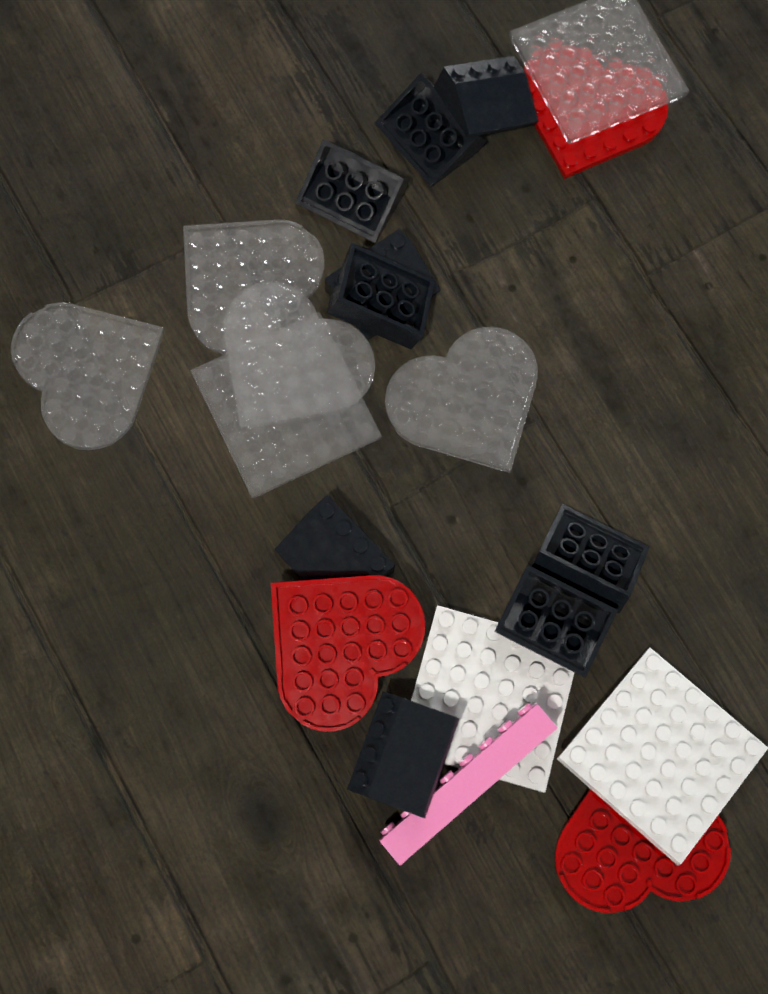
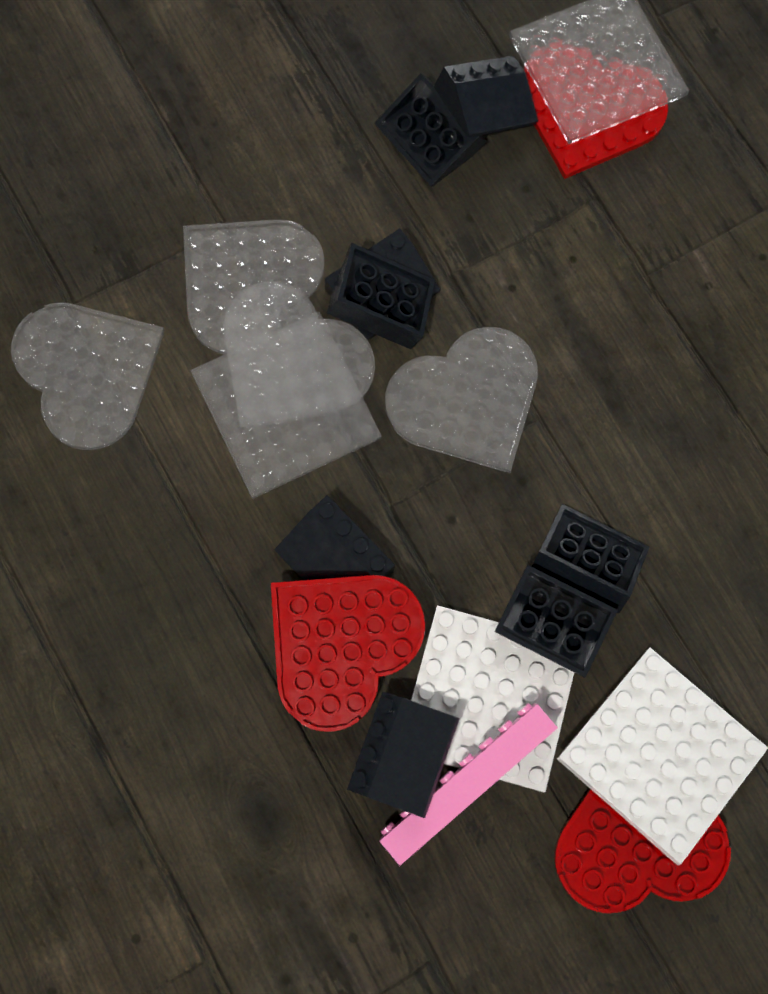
black slope [295,139,409,243] -> none

